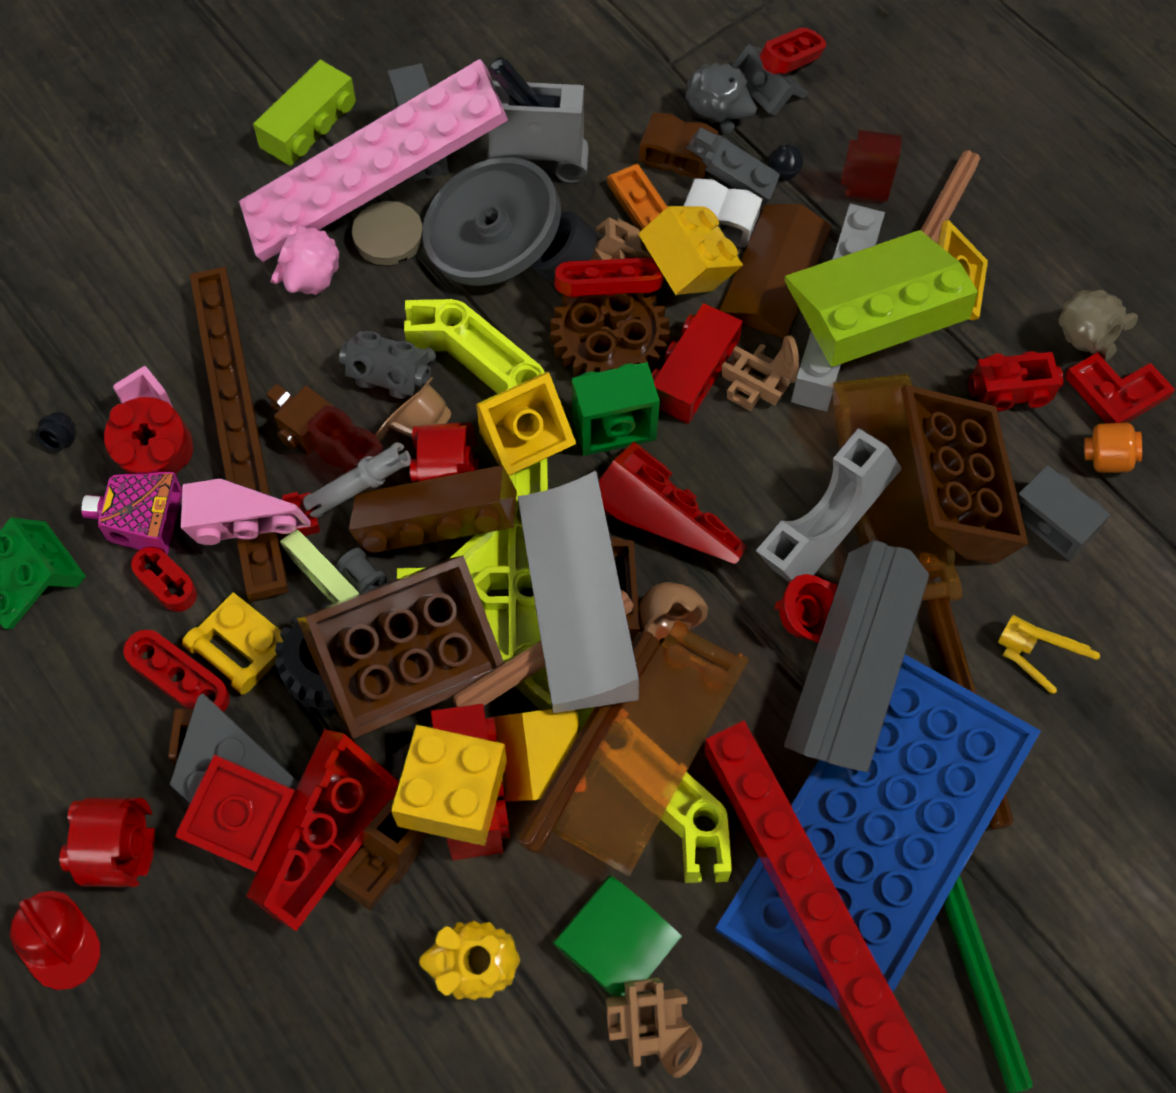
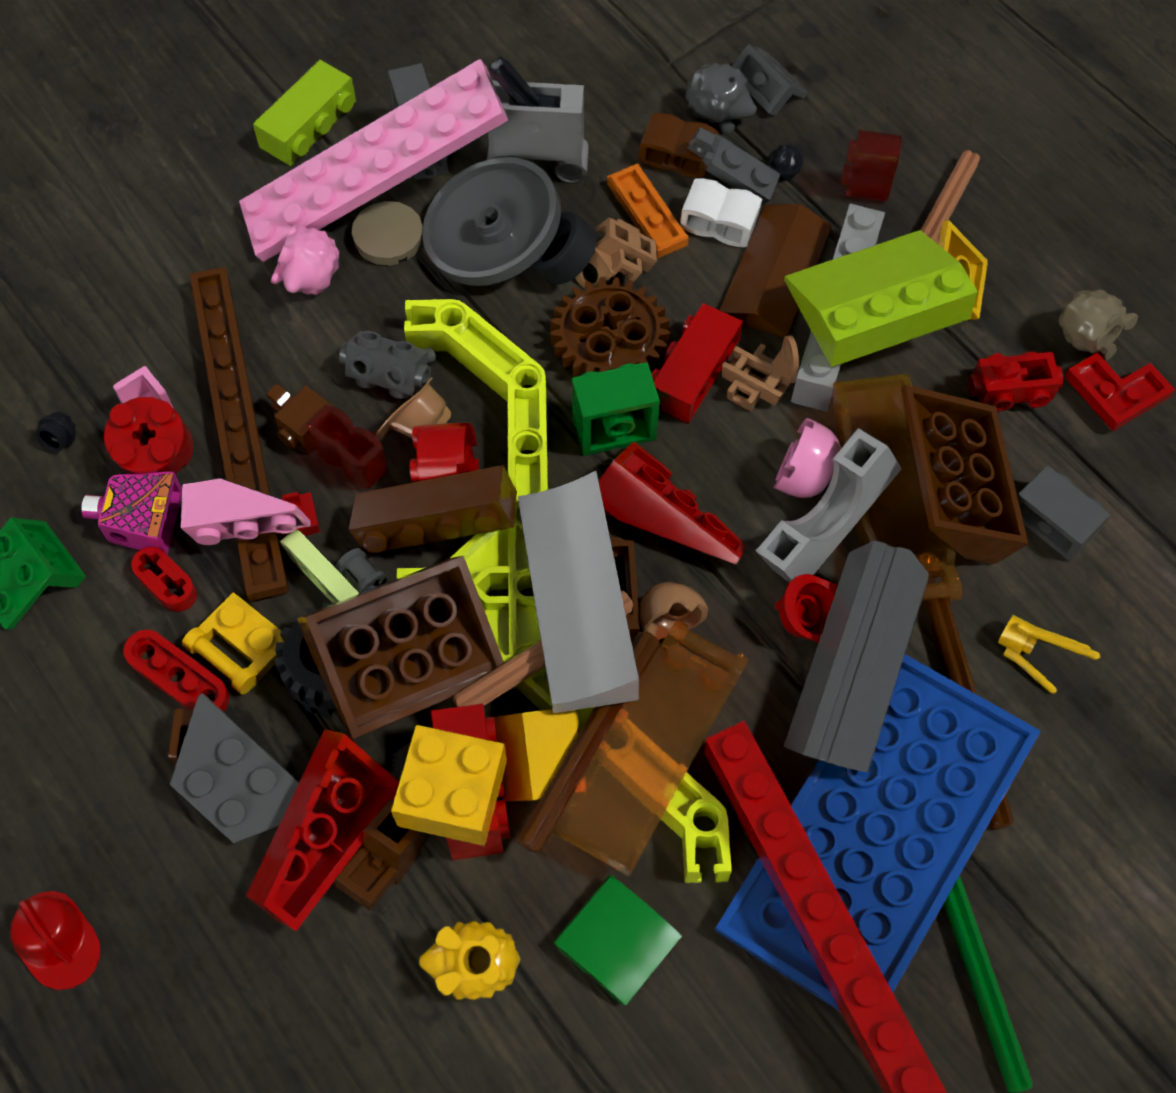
red brick [59,797,155,887] -> none
red plate [175,754,295,872] -> none
light grey pin [303,442,411,518] -> none
yellow slope [476,372,576,475] -> none
red plate [554,258,664,297] -> none
medium nougat piece [606,977,702,1078] -> none
yellow brick [638,206,743,295] -> none
red plate [759,28,827,75] -> none
orange head [1084,423,1142,473] -> none
none -> bright pink cylinder [773,418,841,498]

